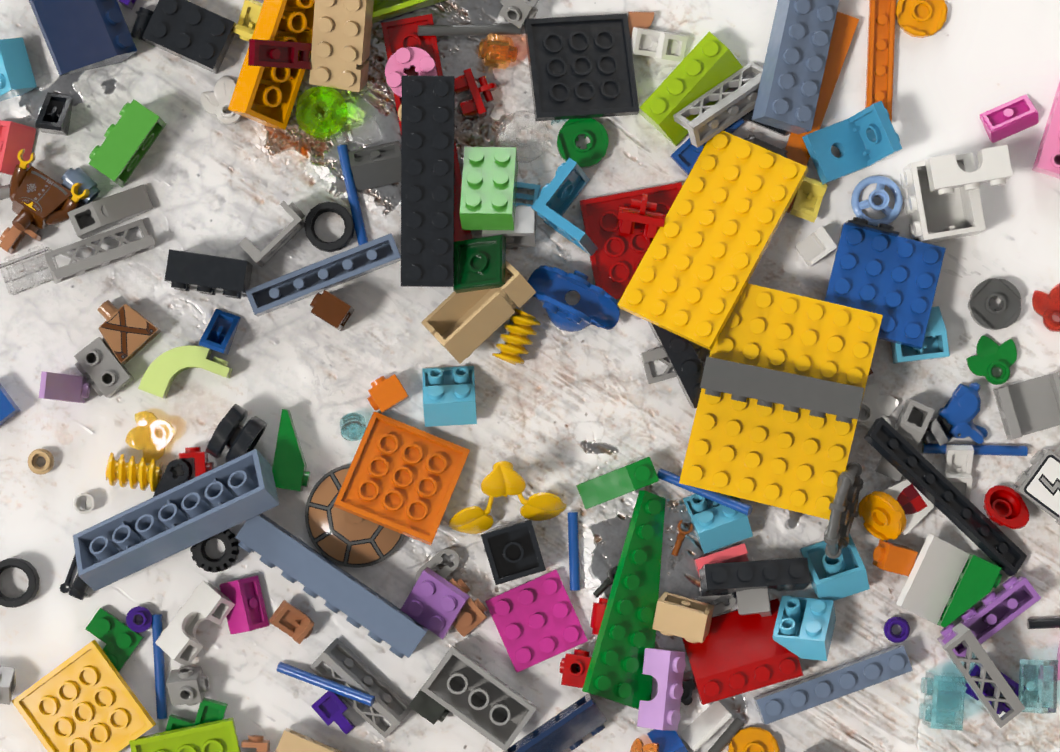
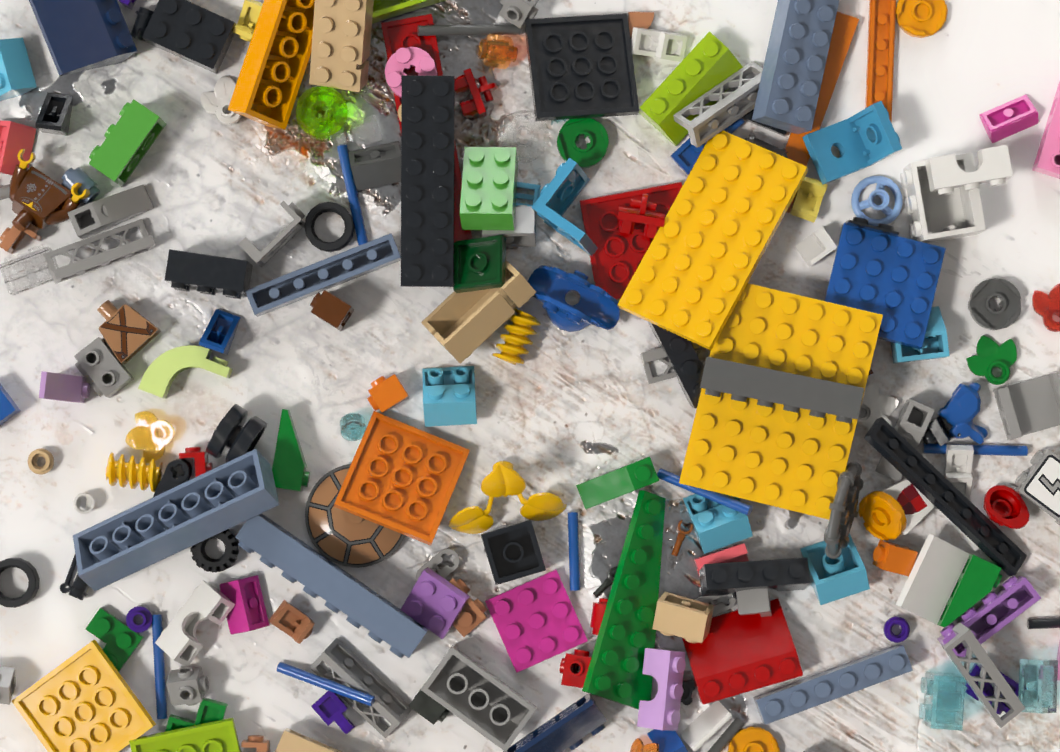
dark red plate [248,39,312,70] -> none
medium azure slope [772,595,836,661] -> none

